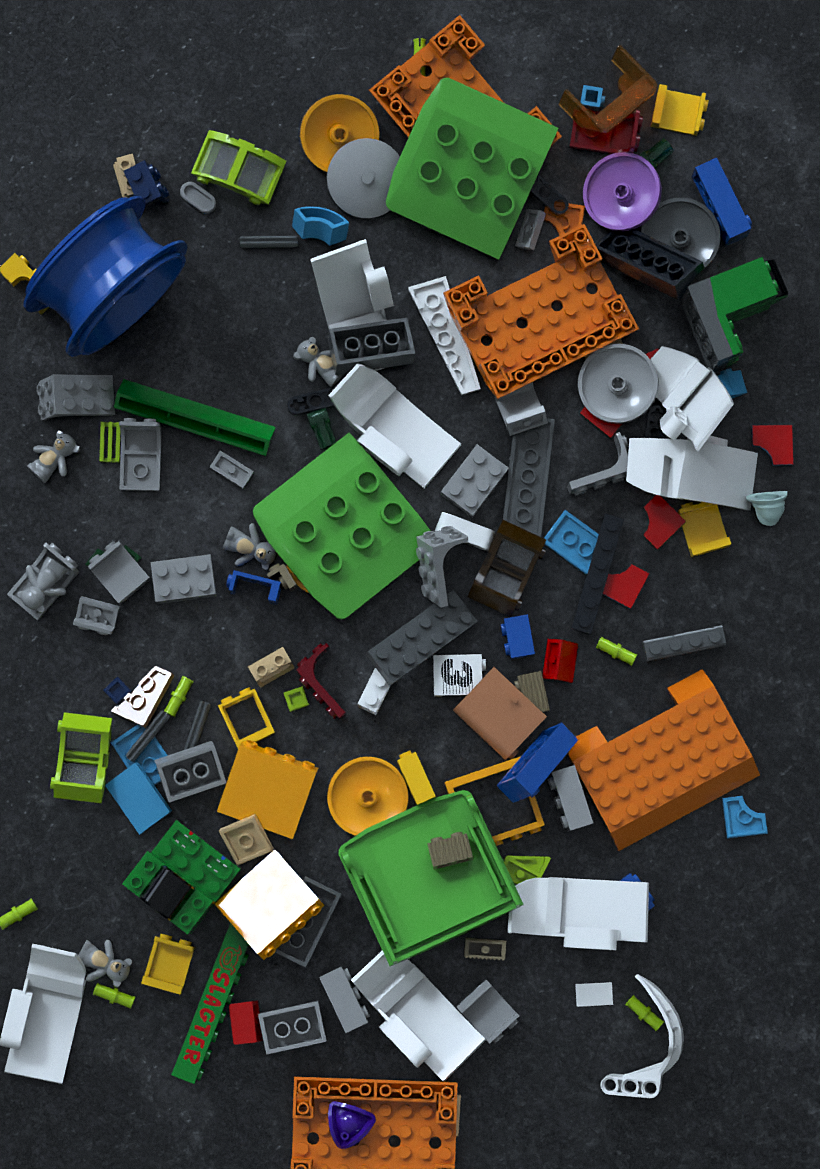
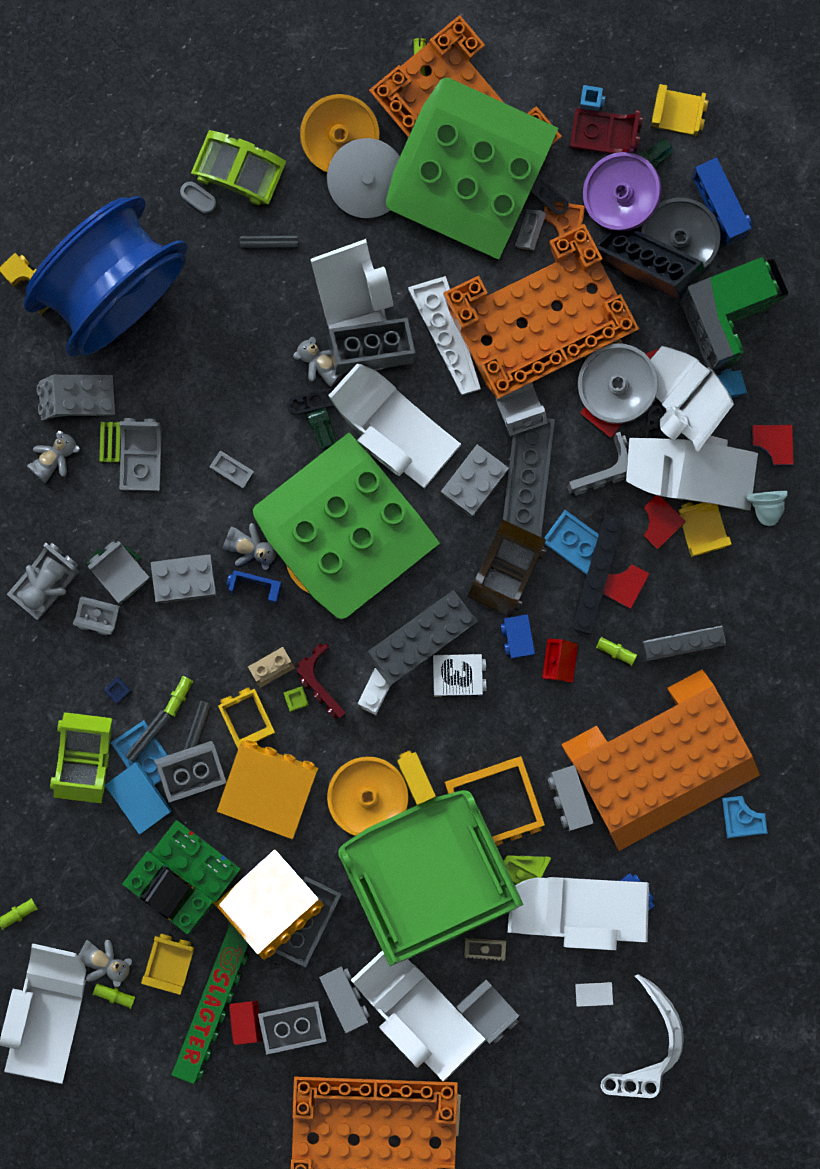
wing [111,666,174,728] -> none
tan window [113,153,136,198] -> none
green brick [114,379,275,456] -> none
dark blue bracket [124,160,170,206] -> none
tan tile [219,814,274,866] -> none
dark tan bracket [267,563,298,592] -> none
dark azure brick [292,207,349,246] -> none
dark purple hat [328,1101,376,1149] -> none
light grey bracket [416,526,468,608] -> none
dark tan brick [427,832,473,870] -> none
white beam [435,512,496,551] -> none
nougat door [453,667,547,760] -> none
blue brick [497,723,578,803] -> none
dark tan brick [514,671,550,712] -> none
clear orange windscreen [559,45,657,133] -> none
lime pin [625,995,664,1031] -> none

